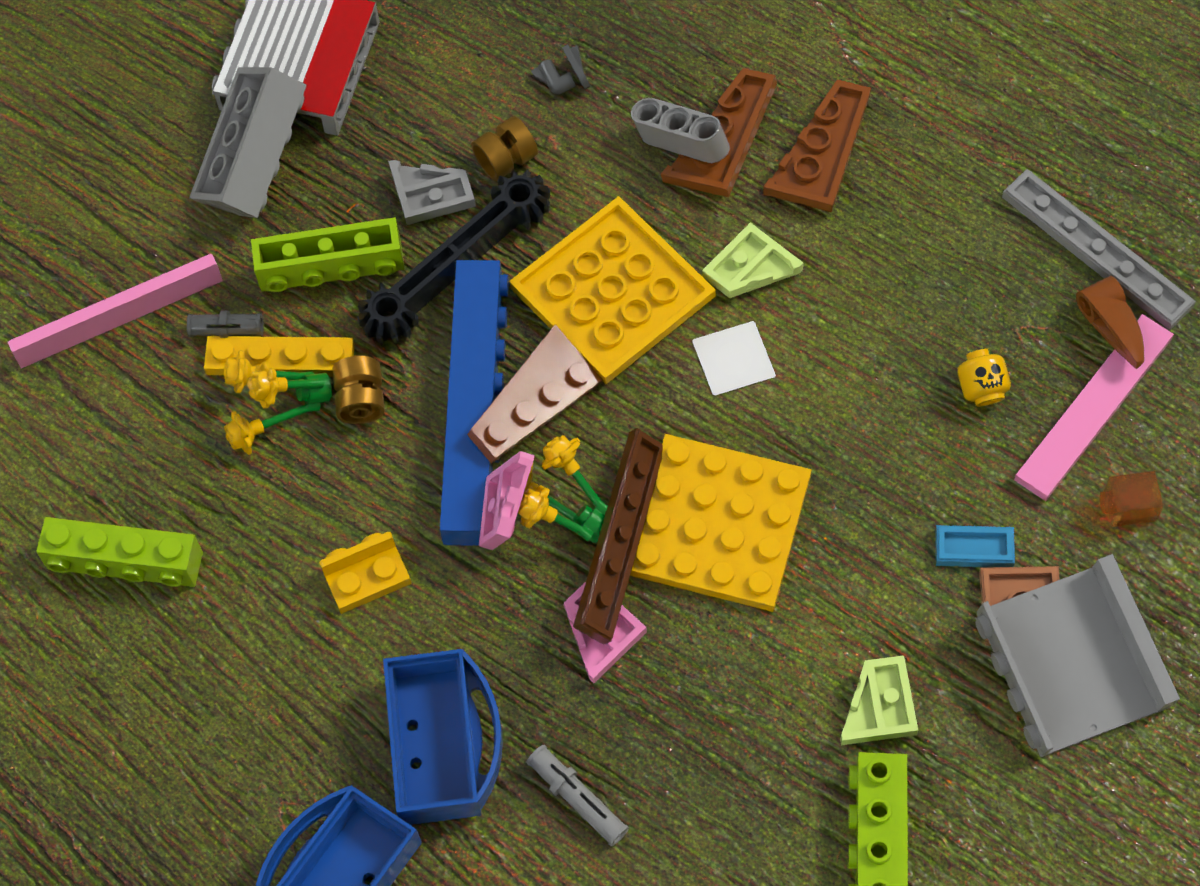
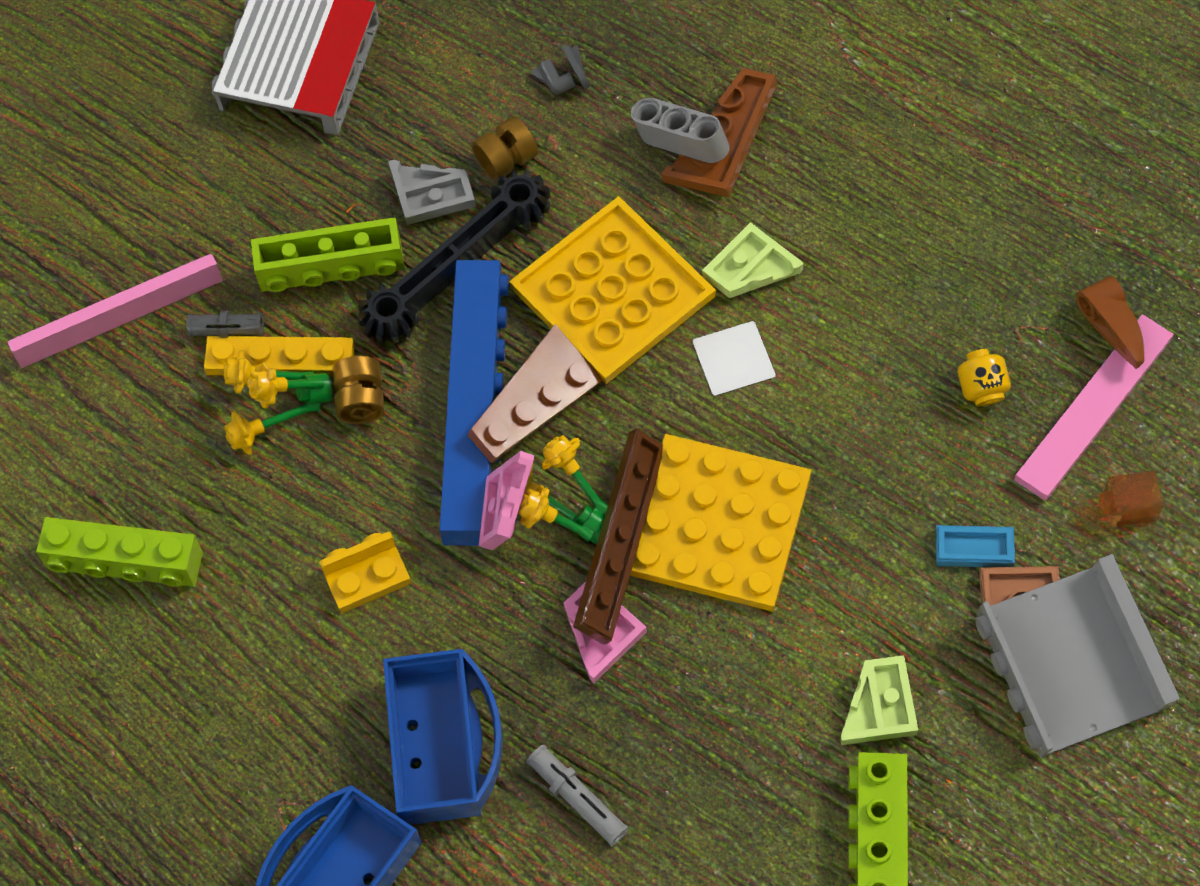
light grey slope [189,67,307,218] -> none
dark orange wing [763,79,871,212] -> none
light grey tile [1002,169,1196,331] -> none

